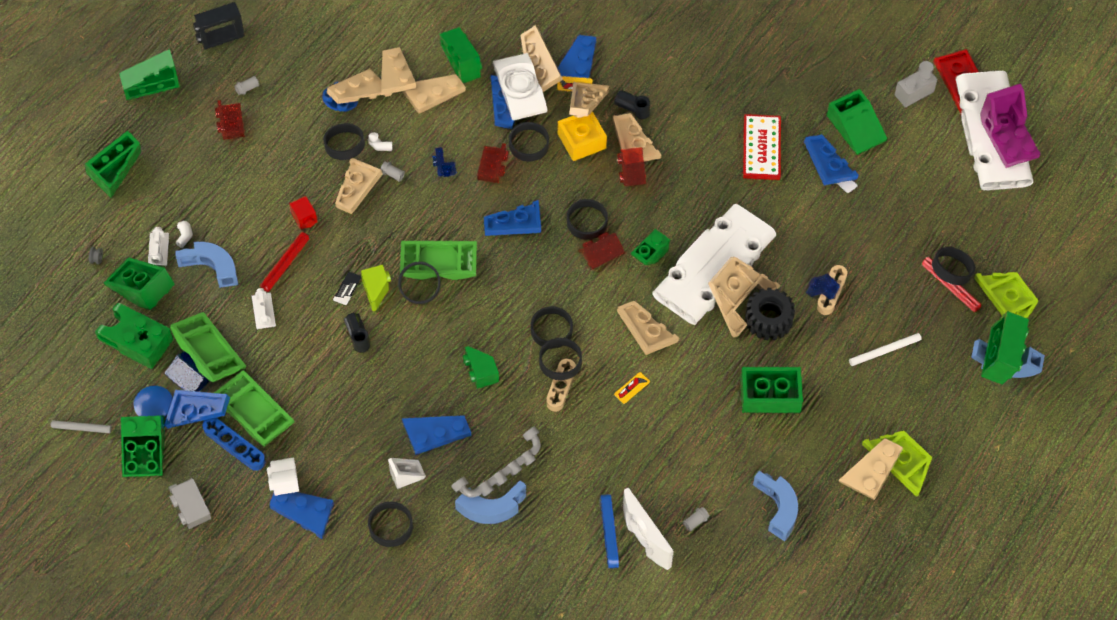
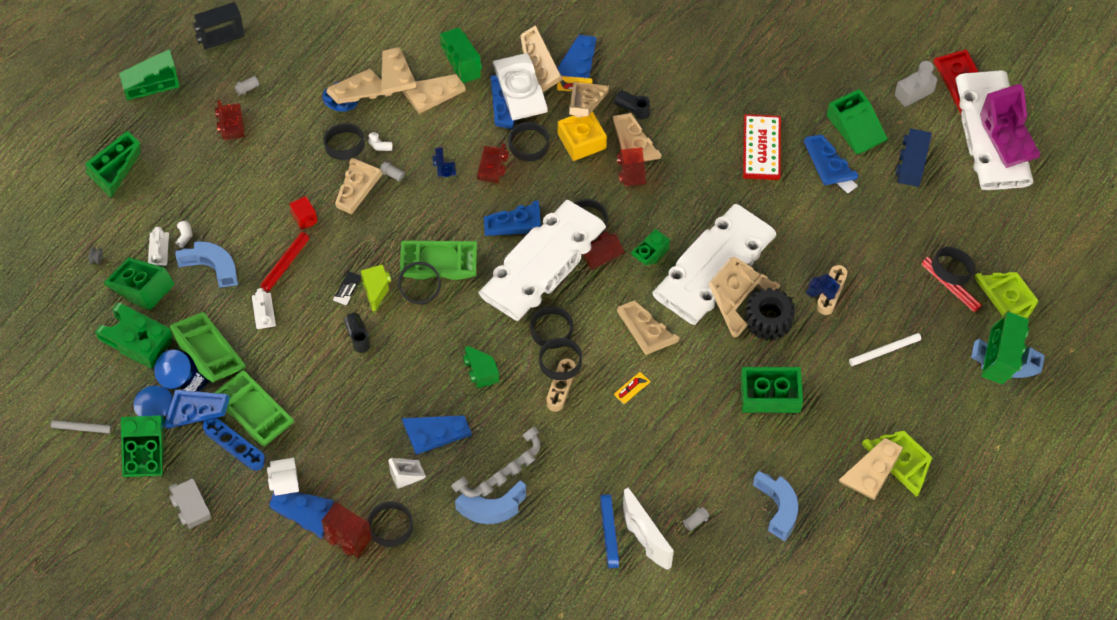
none -> blue dish [154,350,192,389]
none -> clear red brick [321,502,372,558]
none -> white panel [479,200,606,321]
none -> dark blue brick [895,128,932,187]

